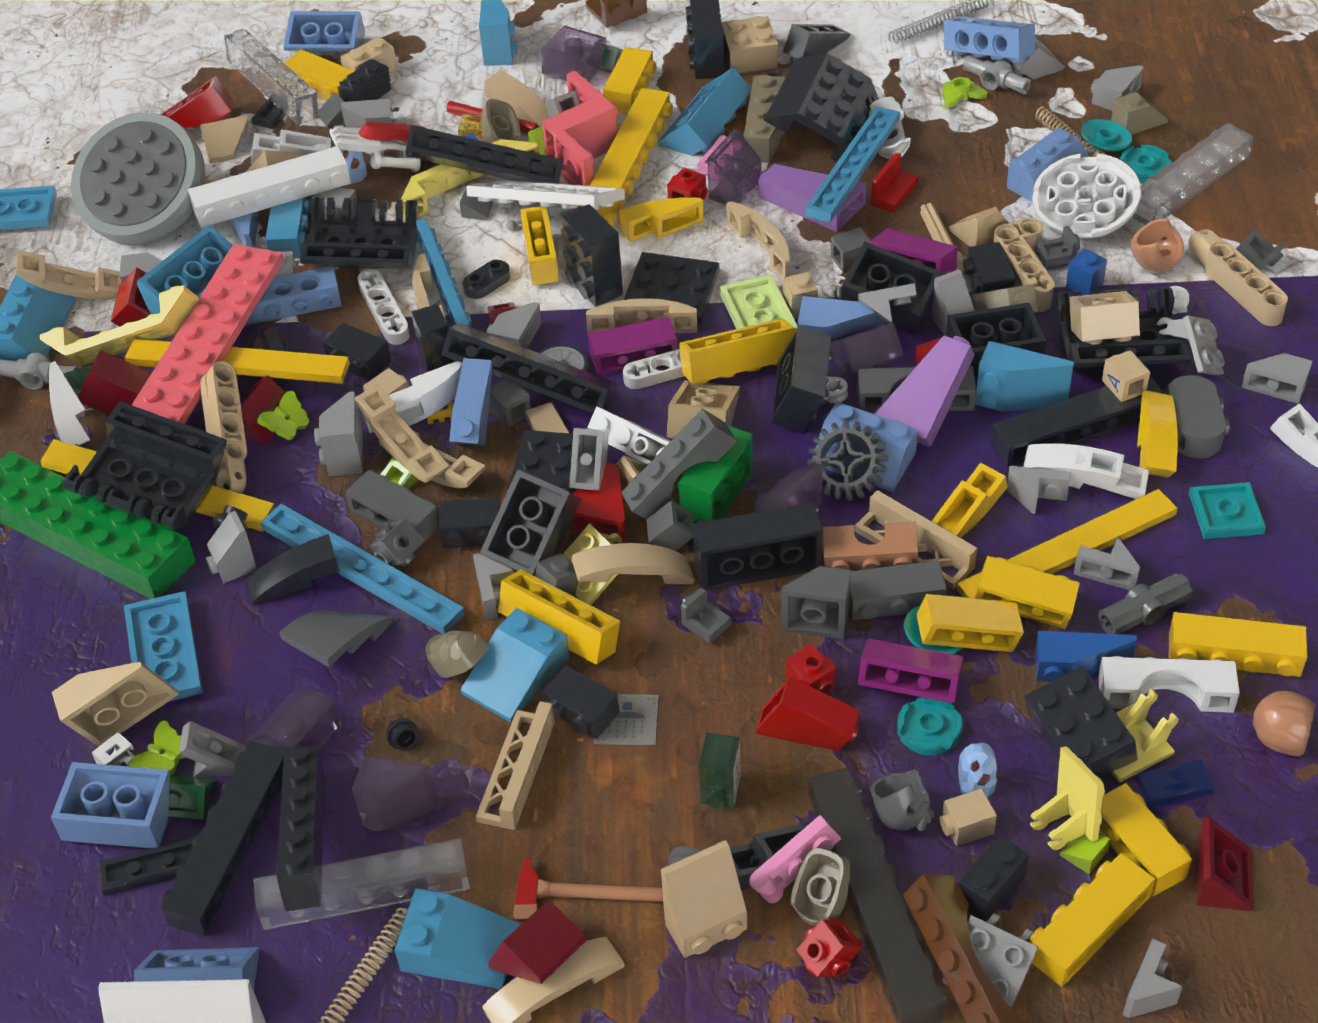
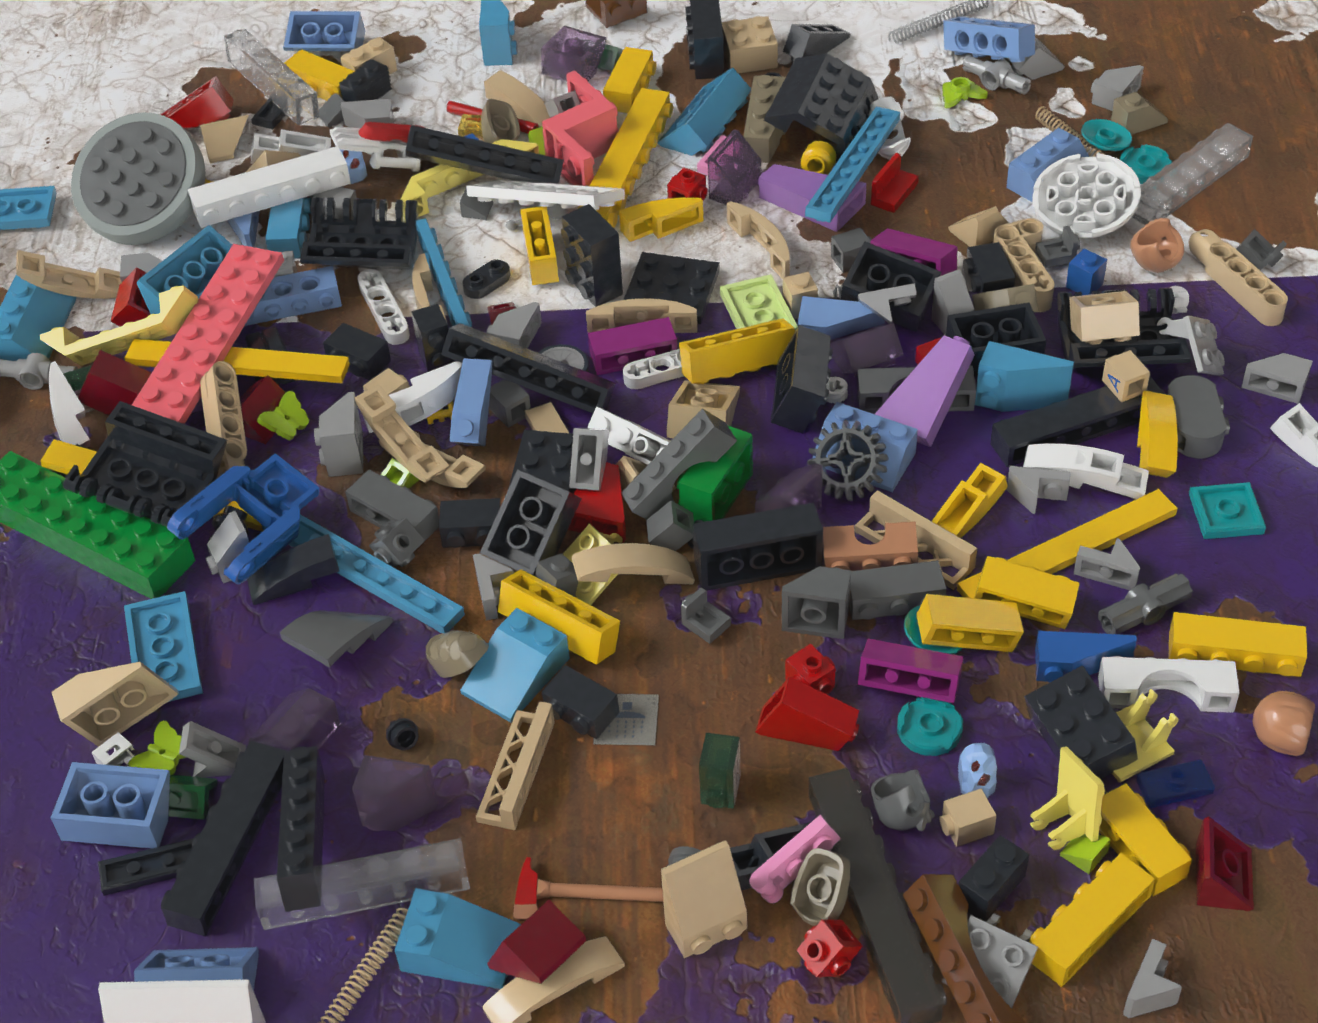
tan axle [920,203,965,275] -> none
none -> blue plate [167,453,320,585]
none -> yellow head [801,141,836,175]

